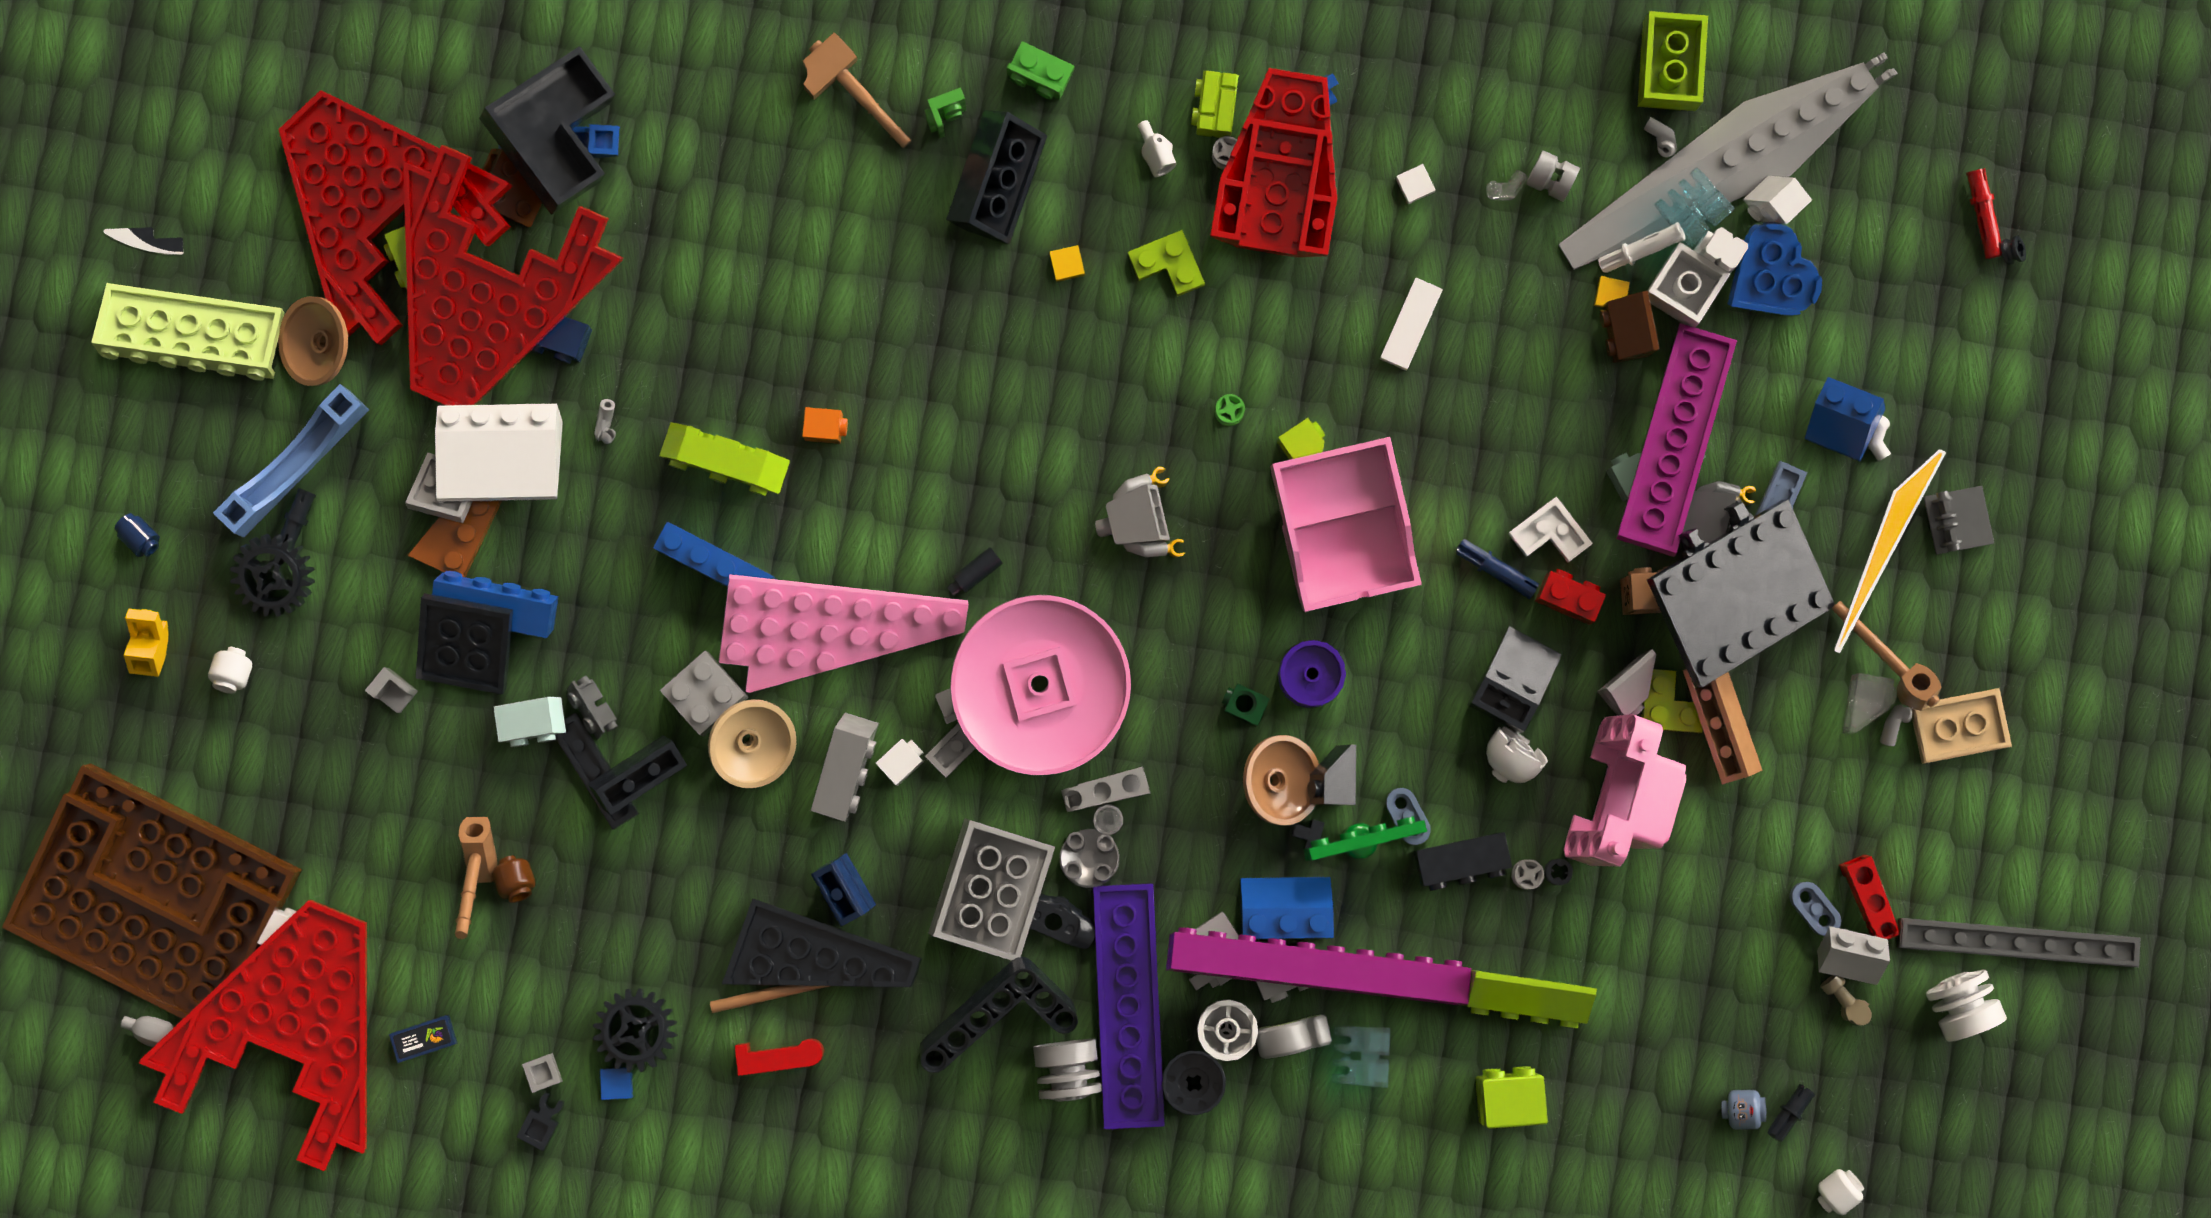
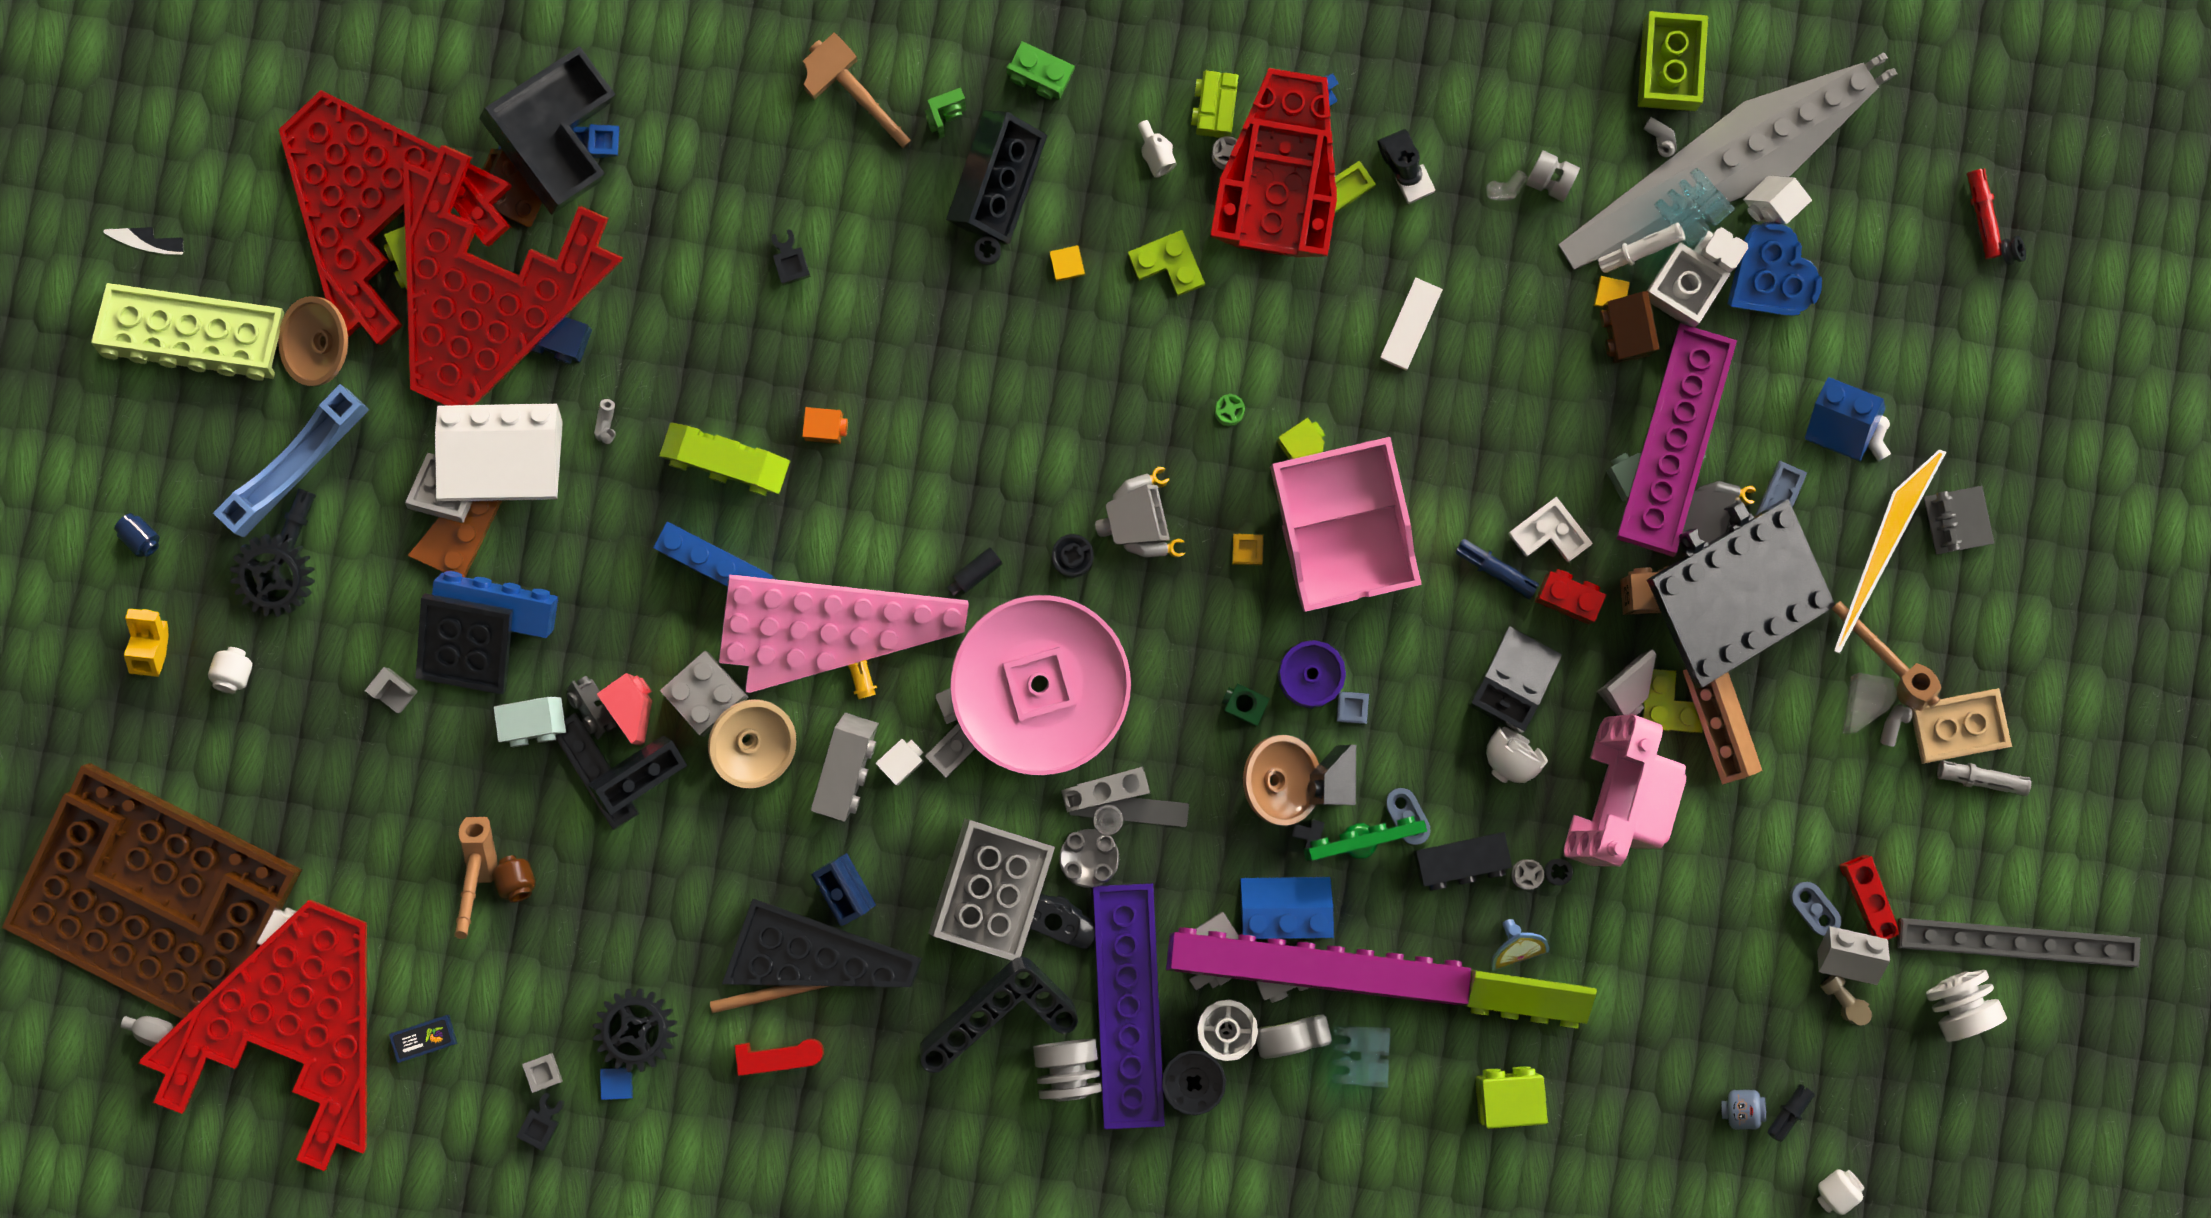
none -> coral slope [597,673,652,746]
none -> black plate [771,229,811,286]
none -> yellow pin [848,660,877,699]
none -> black bush [974,236,1001,265]
none -> black wheel [1052,534,1094,578]
none -> dark grey sticker [1069,798,1189,827]
none -> yellow tile [1232,534,1263,565]
none -> lime tile [1335,160,1376,213]
none -> sand blue tile [1336,692,1369,724]
none -> black piece [1377,129,1423,186]
none -> shield [1491,919,1549,971]
none -> light grey pin [1937,760,2032,796]

